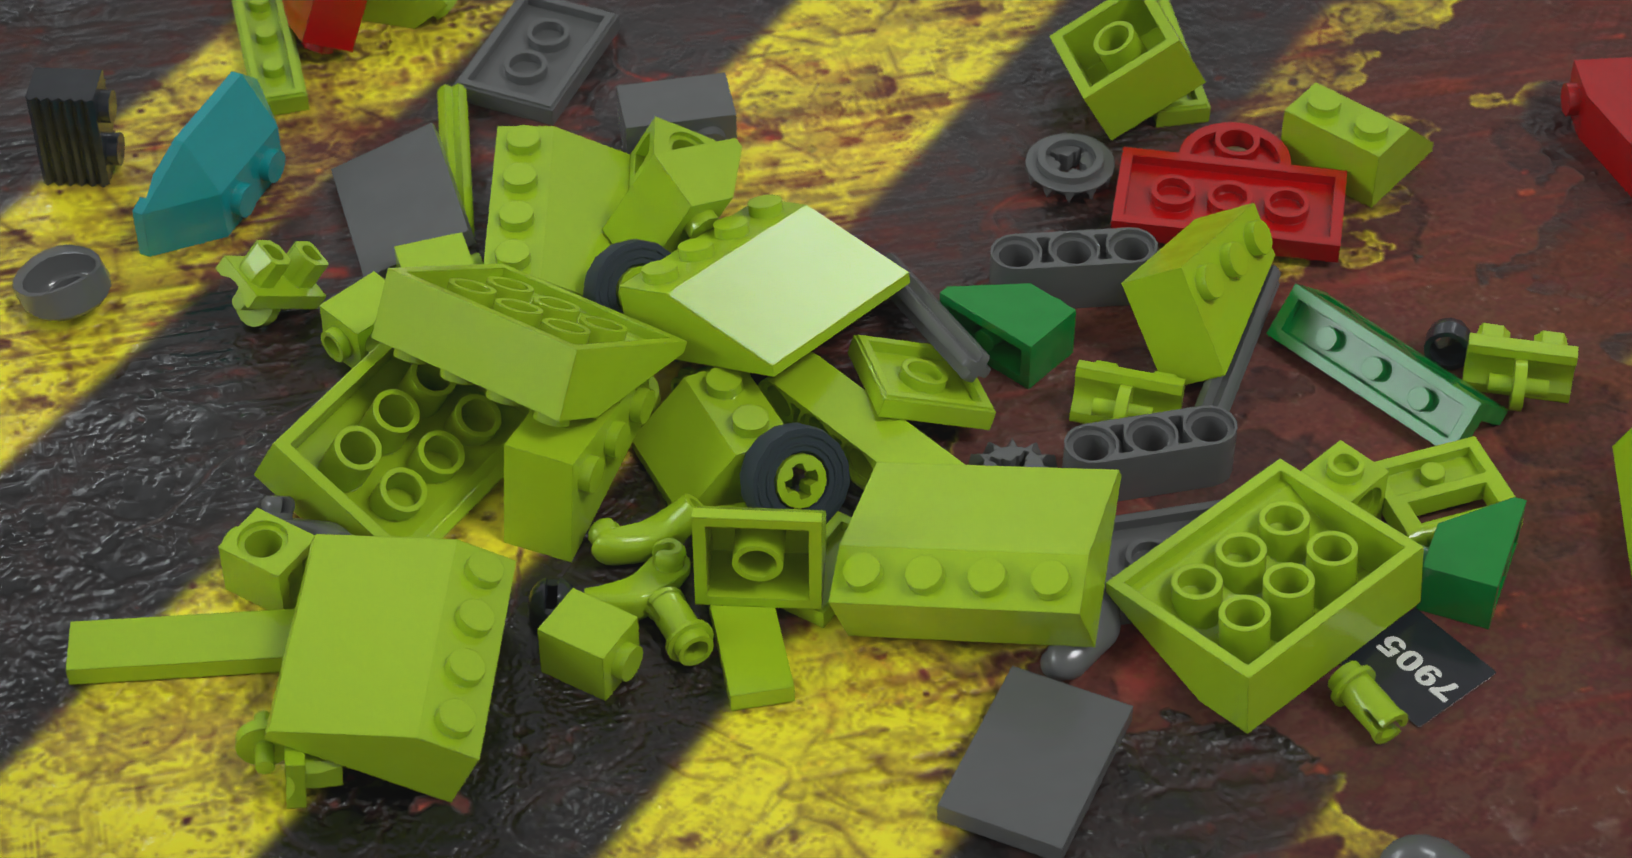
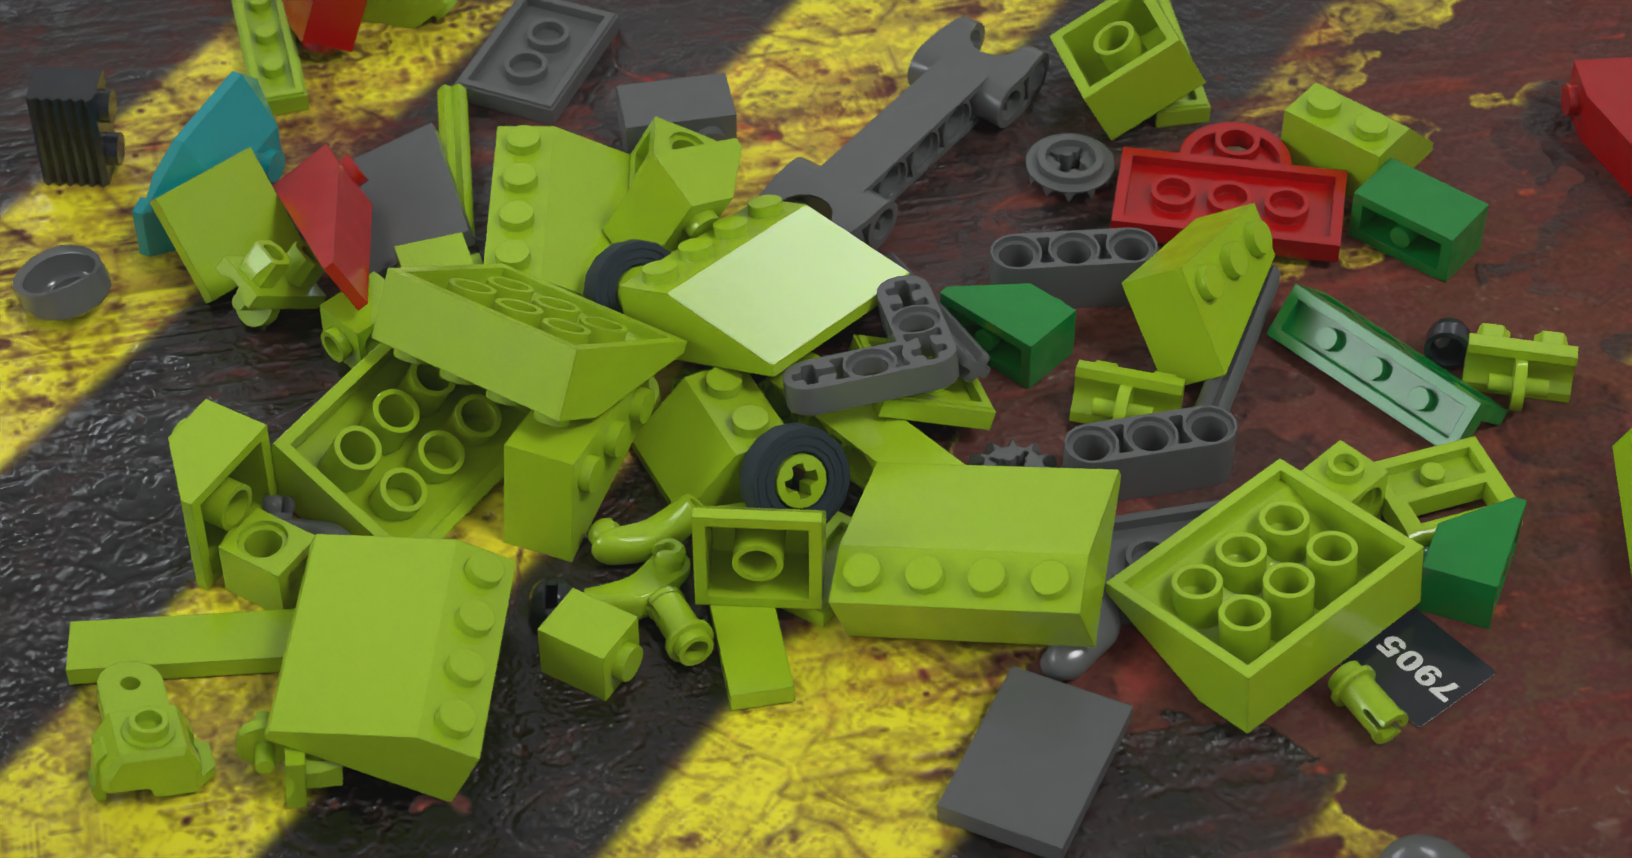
none -> lime piece [87,661,216,802]
none -> lime tile [149,147,303,303]
none -> lime slope [168,399,278,590]
none -> red slope [272,144,372,311]
none -> dark grey piece [759,16,1049,250]
none -> dark grey beam [783,275,959,416]
none -> green brick [1348,158,1489,283]

